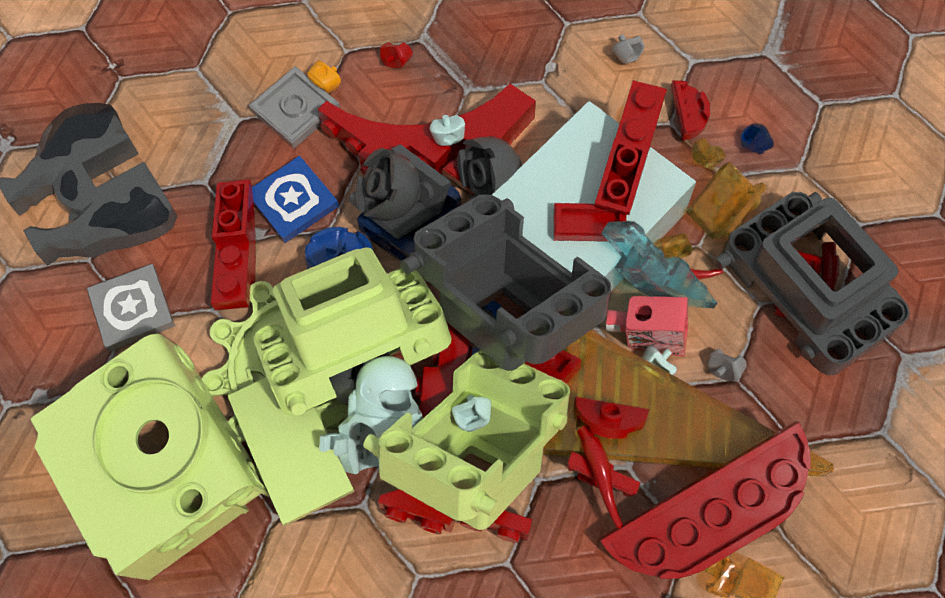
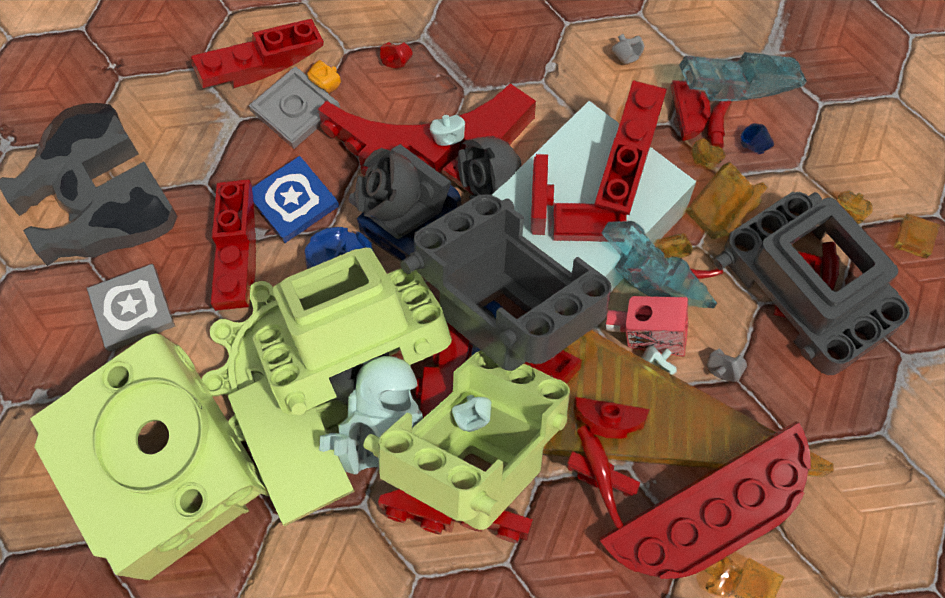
none -> red slope [191,18,324,88]
none -> red plate [531,154,554,235]
none -> clear light blue slope [679,52,807,101]
none -> red animal [707,76,734,150]
none -> clear yellow piece [837,190,873,224]
none -> clear yellow plate [894,213,940,259]

